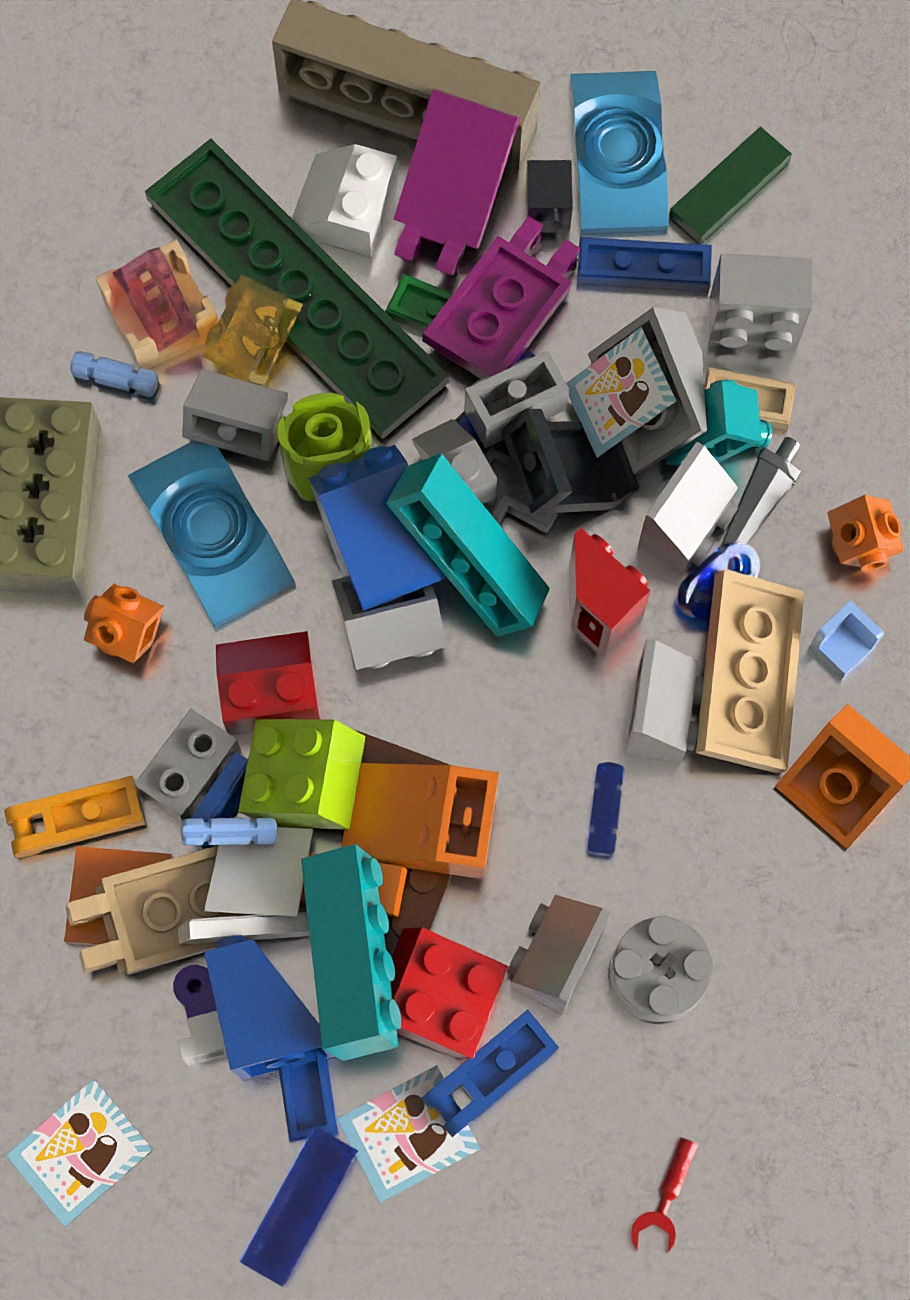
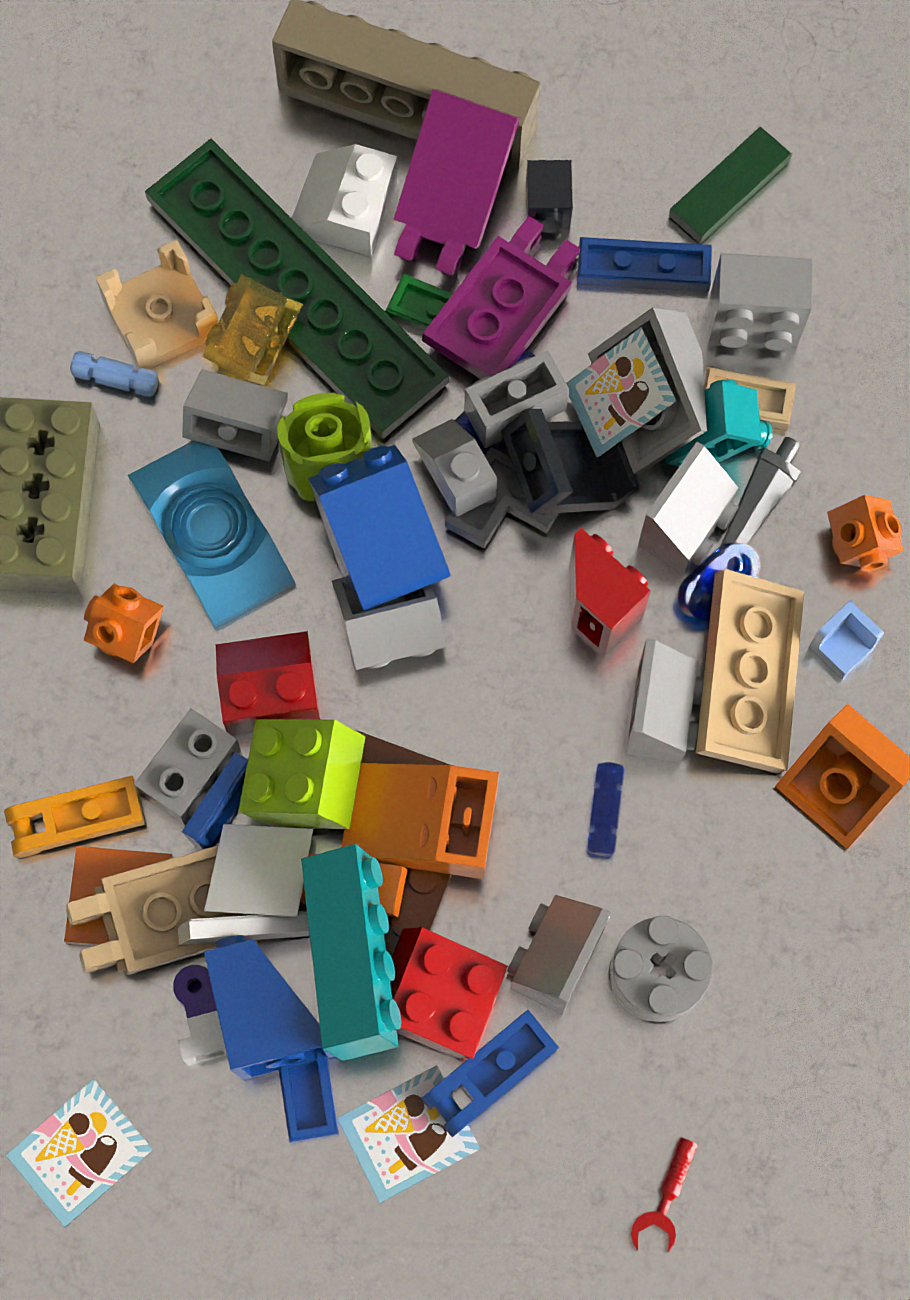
clear pink slope [113,247,197,352] -> none
light blue axle [181,818,277,845] -> none
clear blue plate [240,1126,359,1287] -> none
teal brick [386,453,550,637] -> none
dark azure slope [570,71,669,234] -> none

